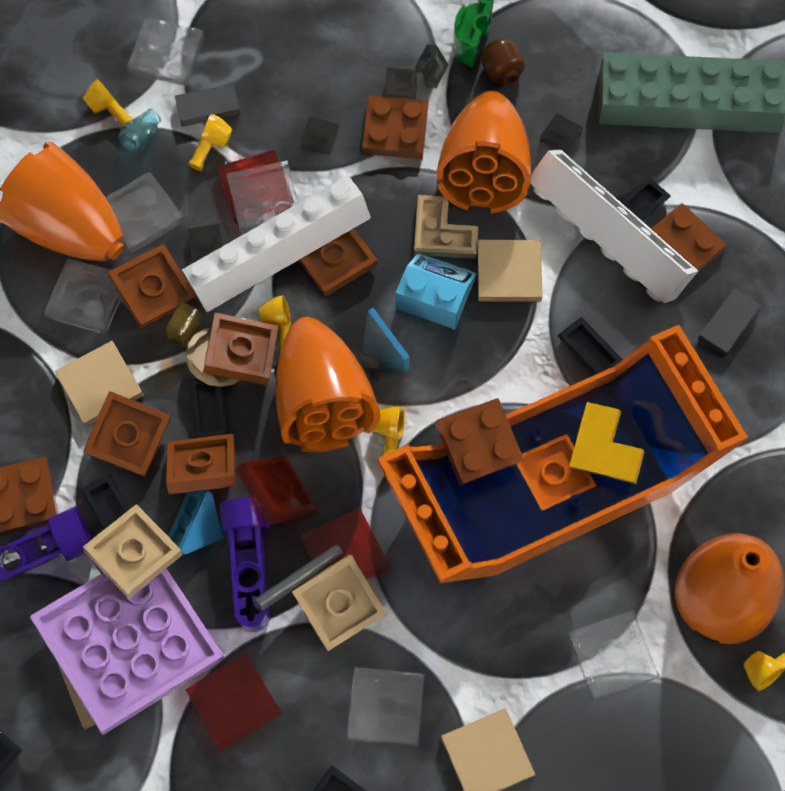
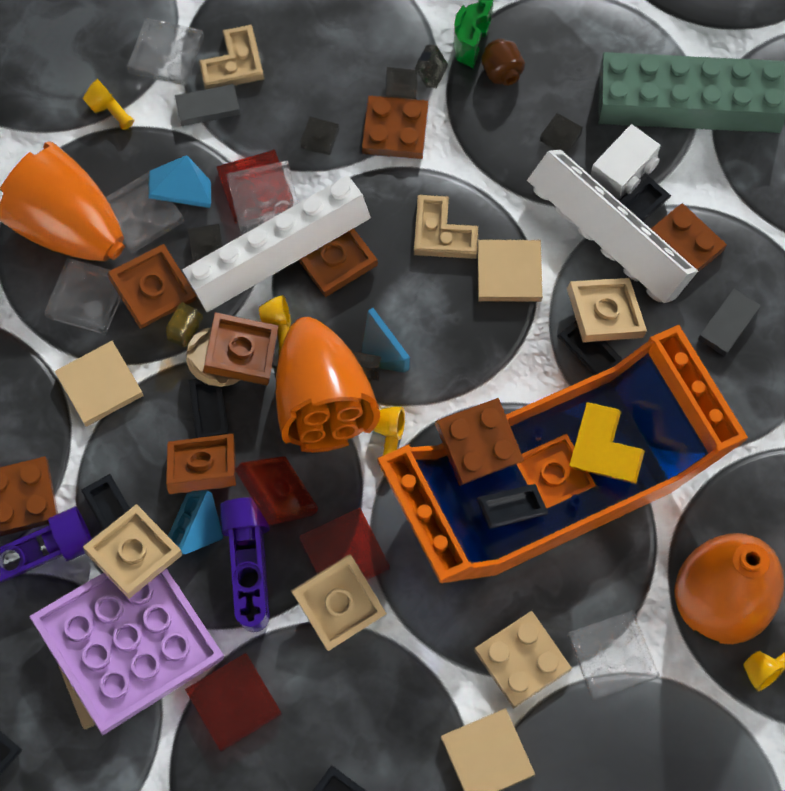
dark orange plate [83,391,172,478] -> none
clear light blue cone [118,109,161,152] -> none
yellow bar [188,114,233,171] -> none
dark grey bar [253,545,344,611] -> none
clear plate [347,667,424,747] -> none
medium azure slope [396,253,477,330] -> none
orange cylinder [437,91,531,213] -> none
none -> dark azure slope [148,155,211,208]
none -> tan tile [199,25,264,89]
none -> tan plate [474,611,572,709]
none -> black tile [476,484,549,530]
none -> tan plate [567,278,647,342]
none -> white brick [590,124,661,200]

